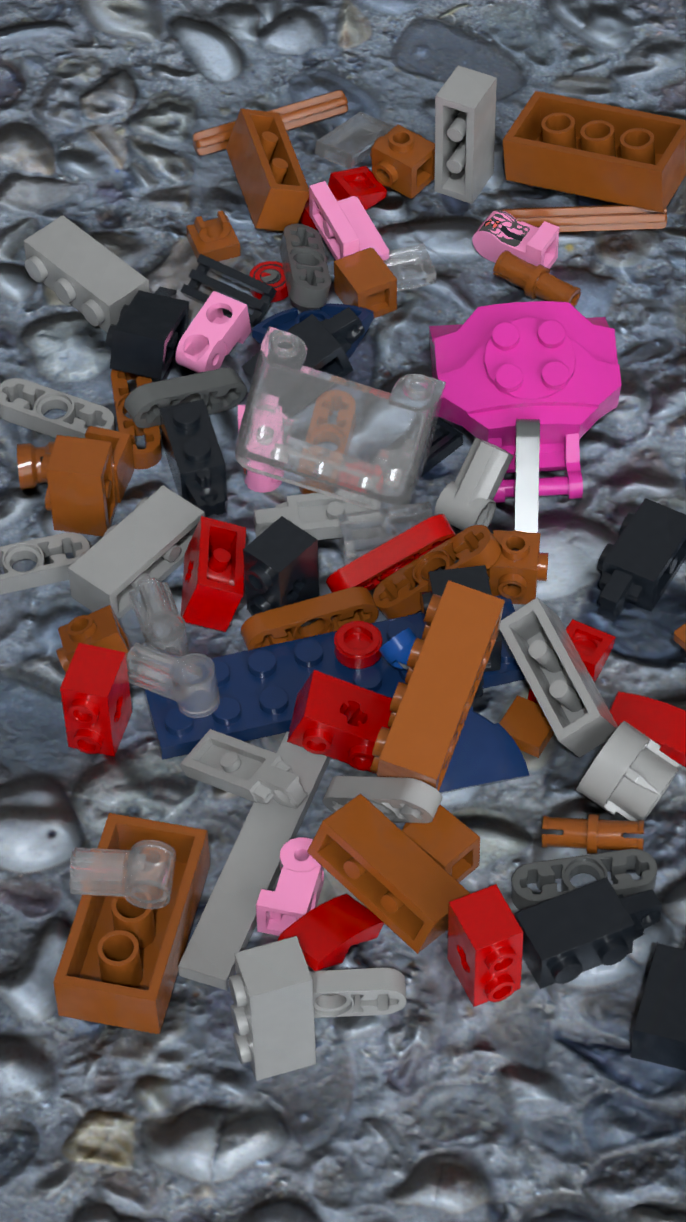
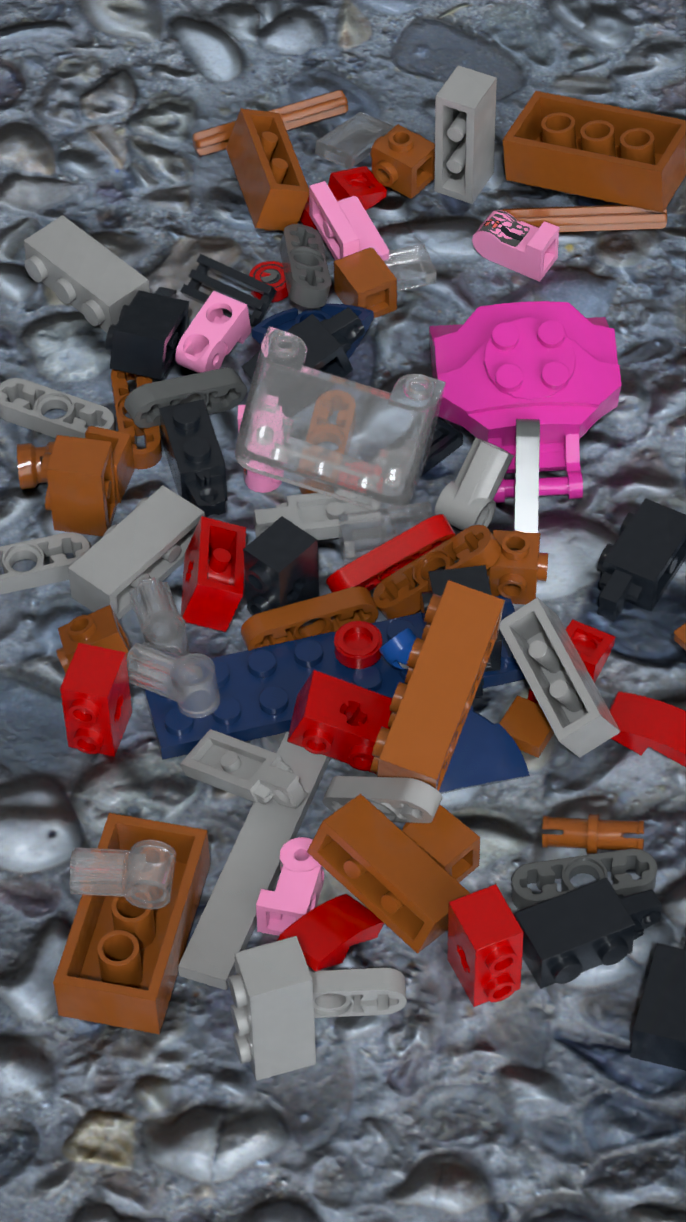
dark orange tile [186,211,241,262] -> none
dark orange pin [493,250,581,307] -> none
light grey piece [576,721,679,821] -> none

